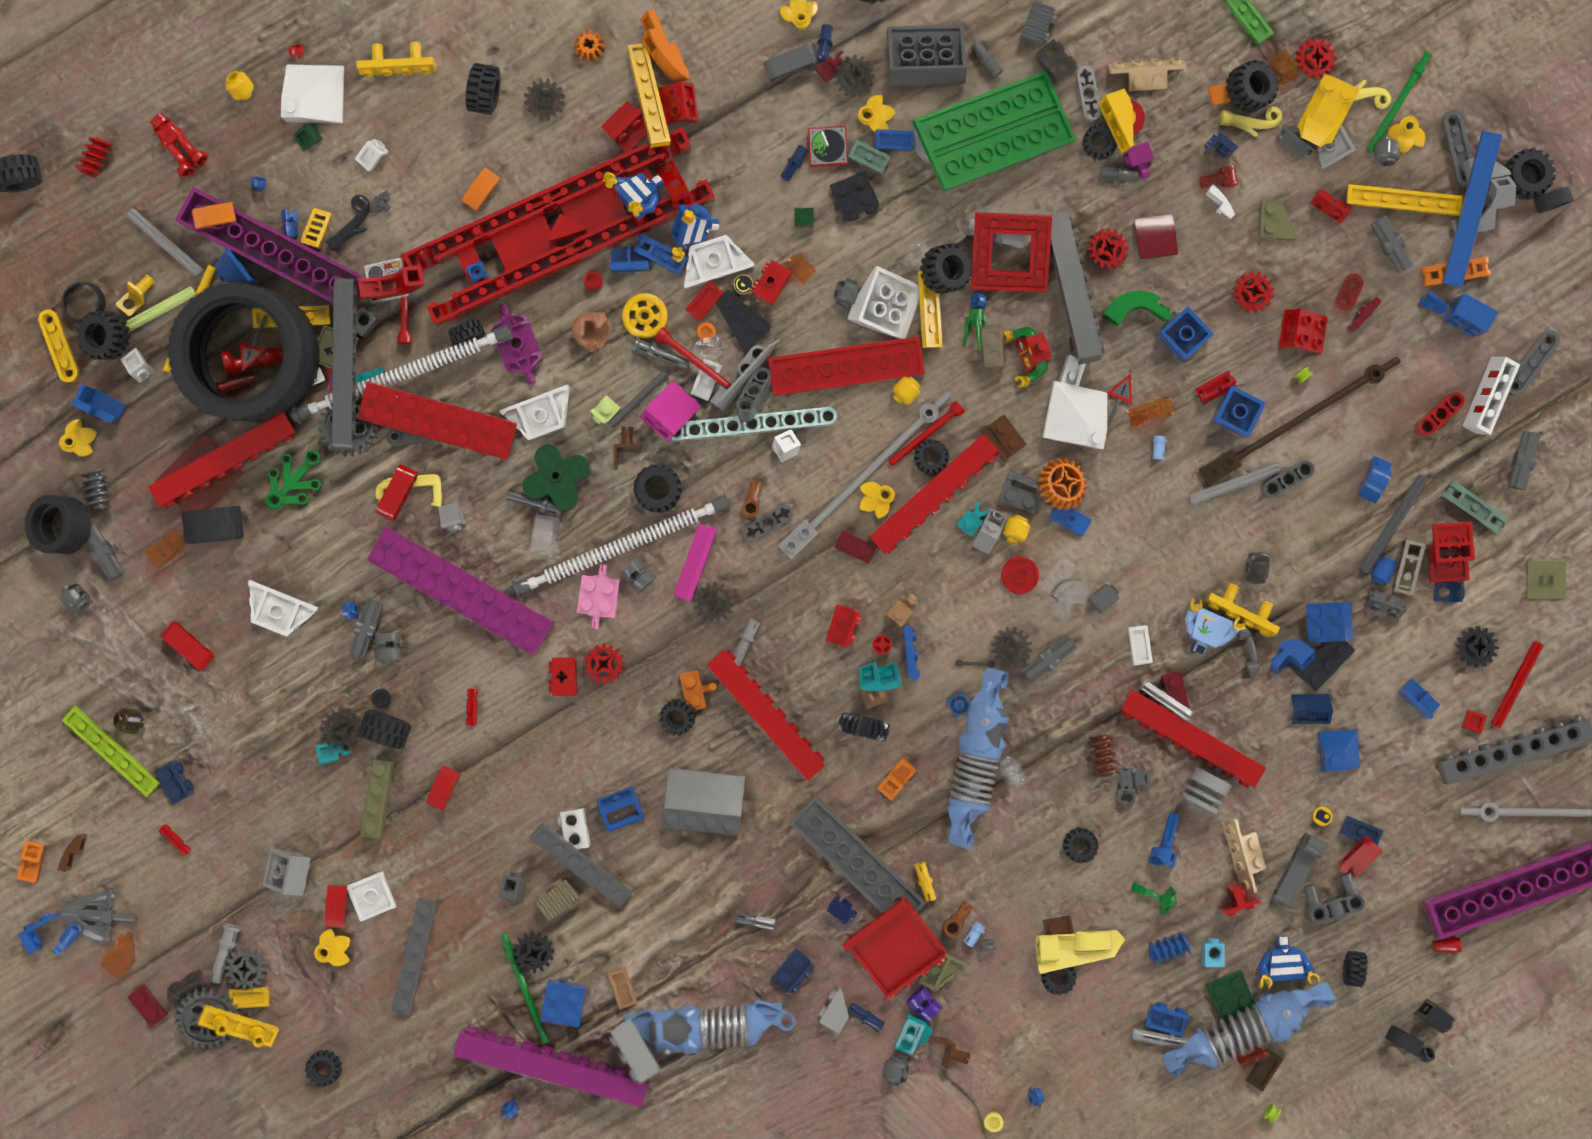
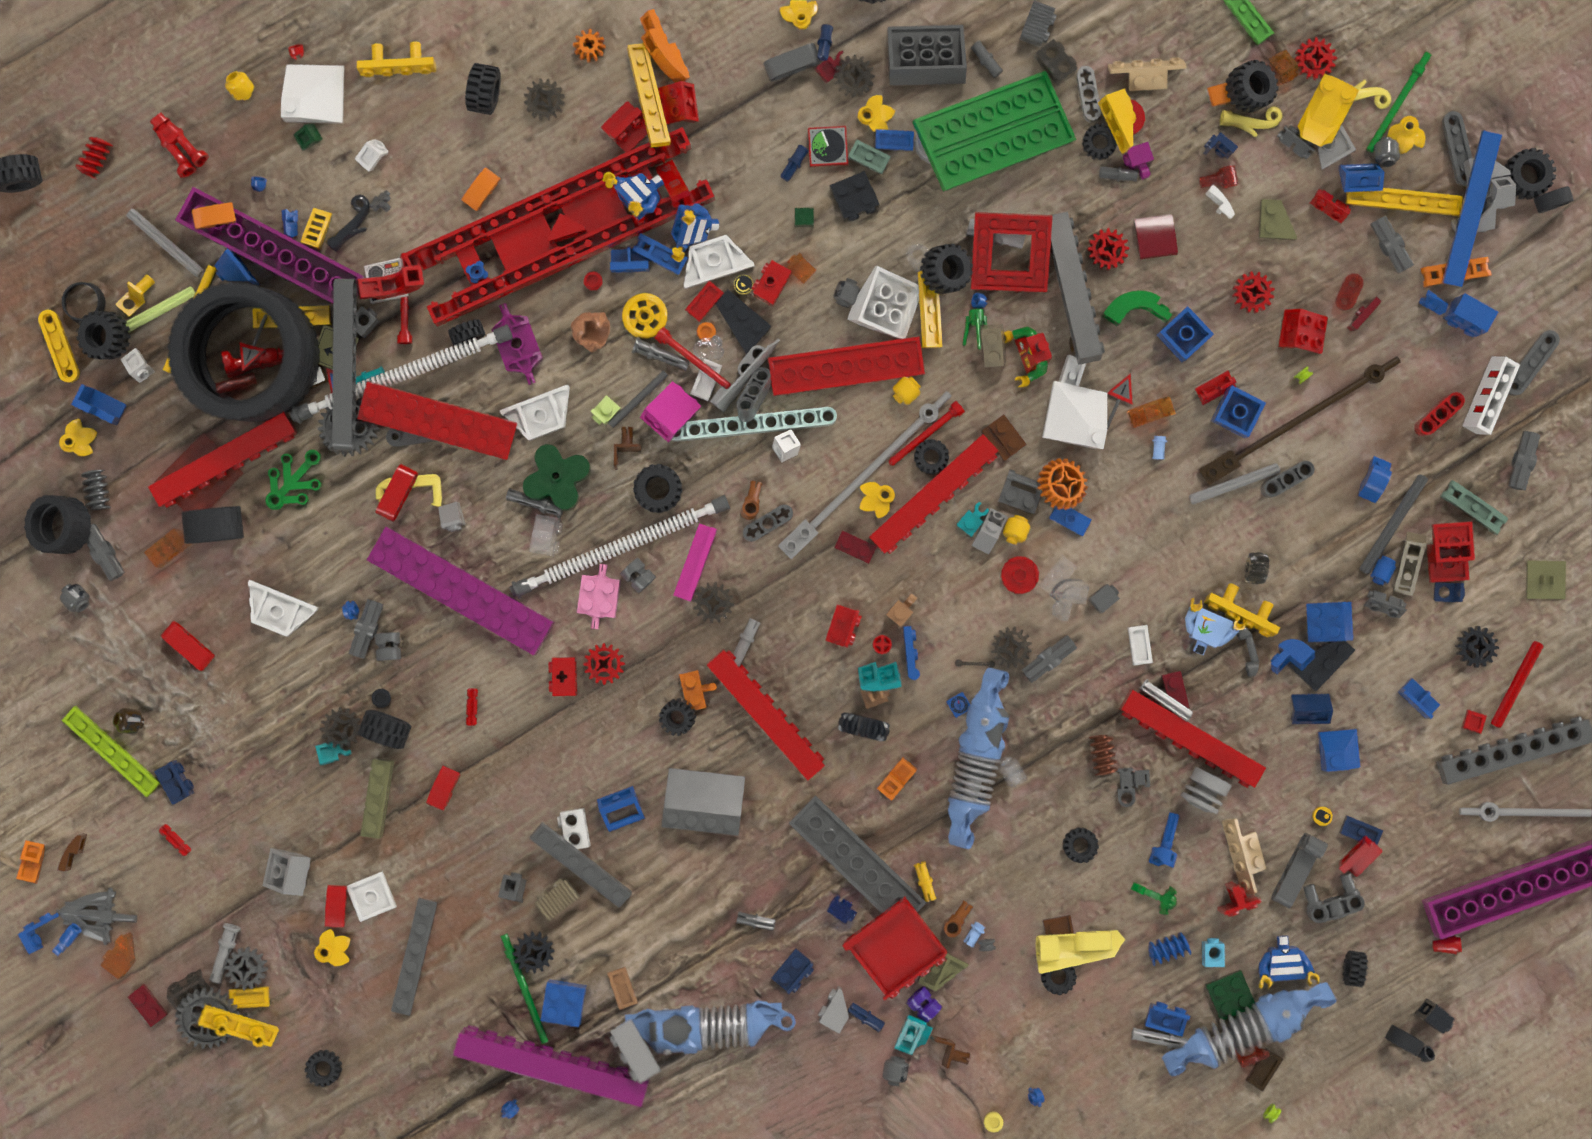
none -> blue tile [1339,163,1385,192]

